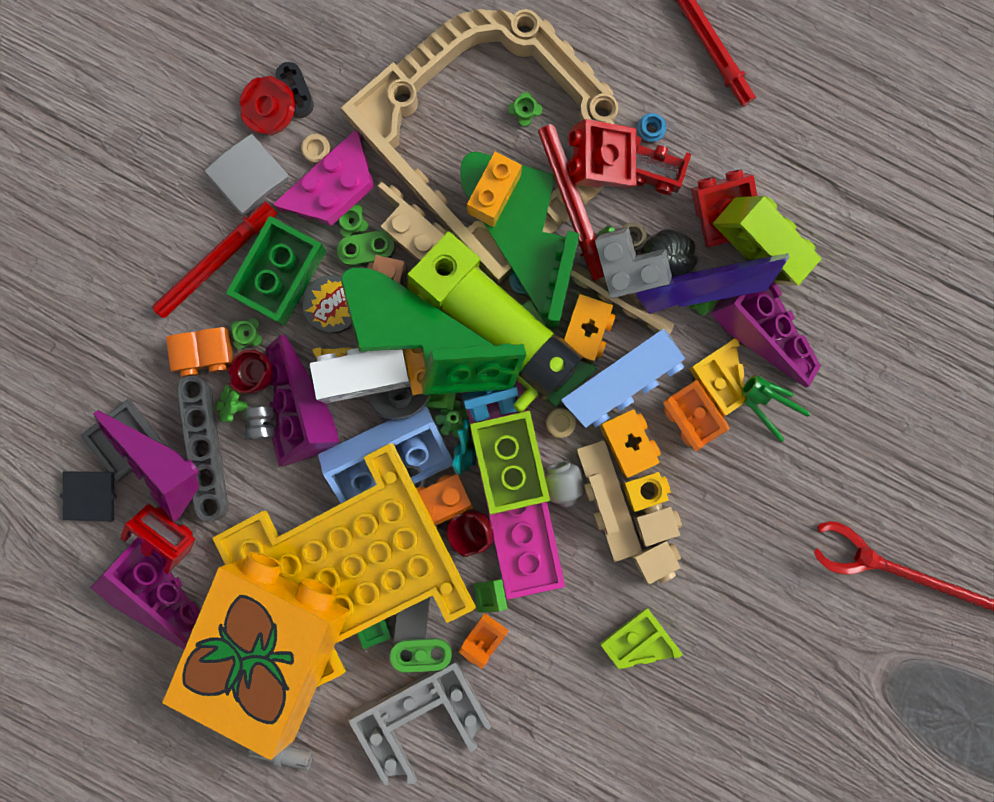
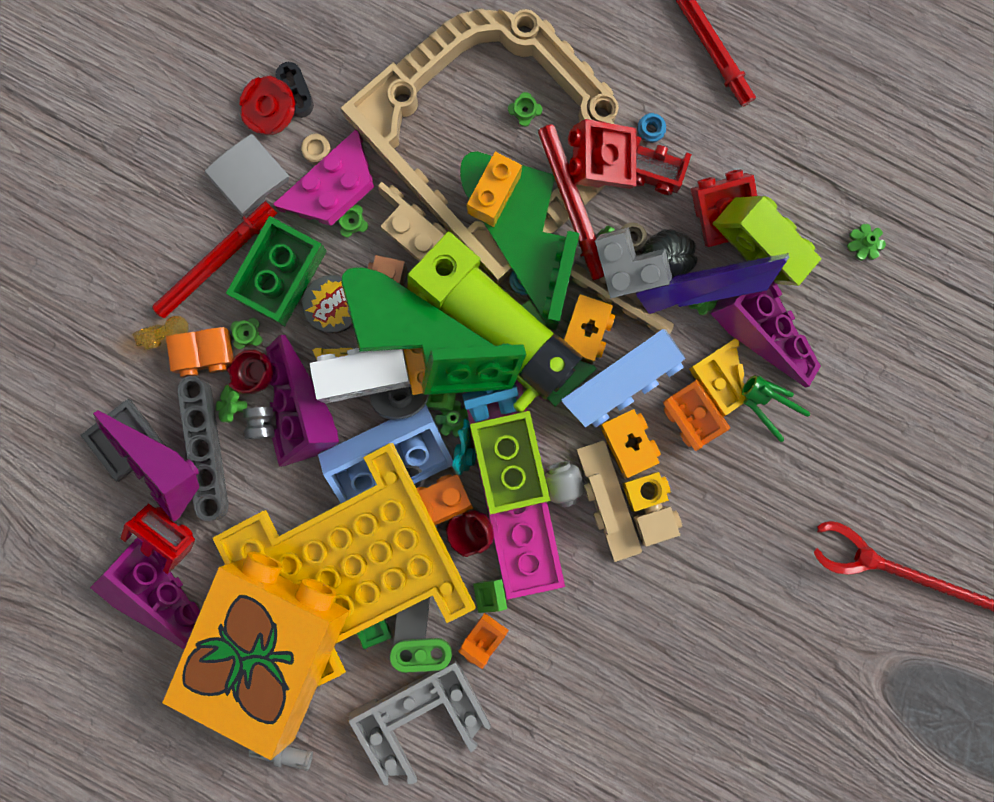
black piece [60,471,117,522] -> none
bright green plate [337,231,395,267] -> none
tan tile [546,408,576,438] -> none
lime wing [599,607,683,669] -> none
tan brick [632,541,681,584] -> none
none -> clear yellow plate [132,315,189,350]
none -> bright green plant [847,224,886,261]

